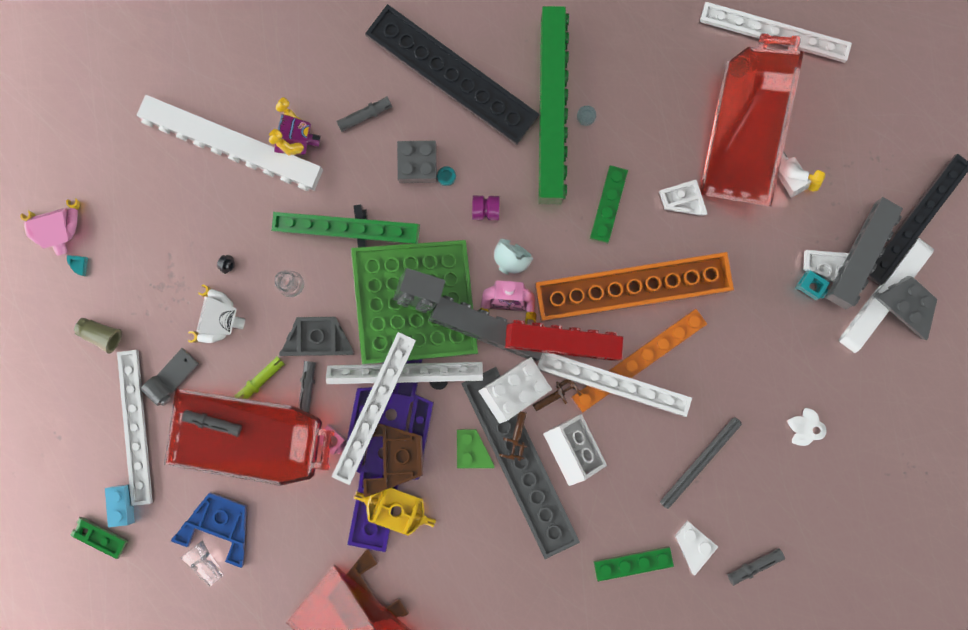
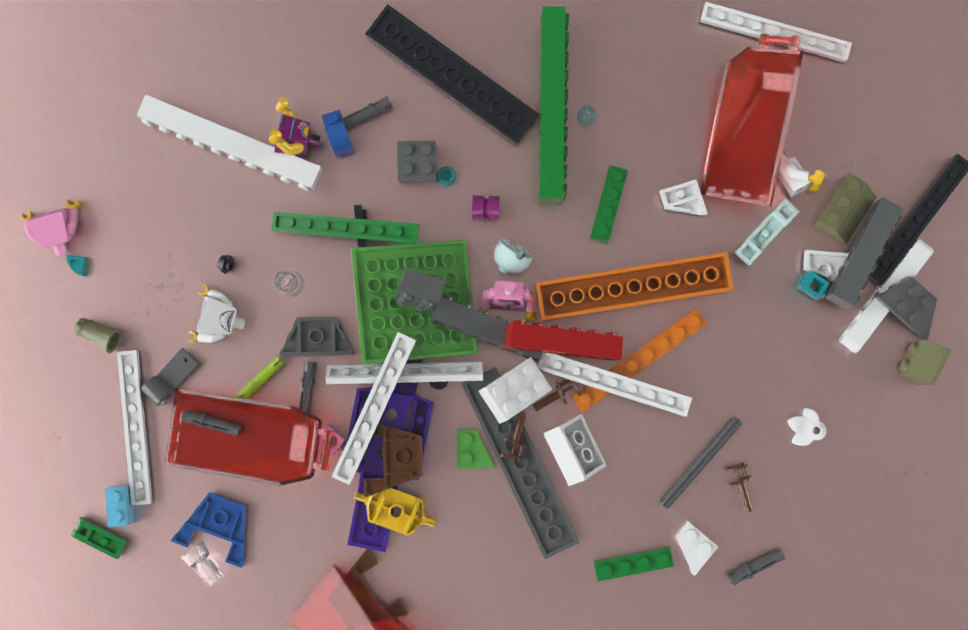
none -> blue brick [322,109,355,158]
none -> reddish brown piece [723,463,753,512]
none -> light aqua slope [735,199,800,266]
none -> olive slope [813,173,876,245]
none -> olive slope [899,340,952,385]

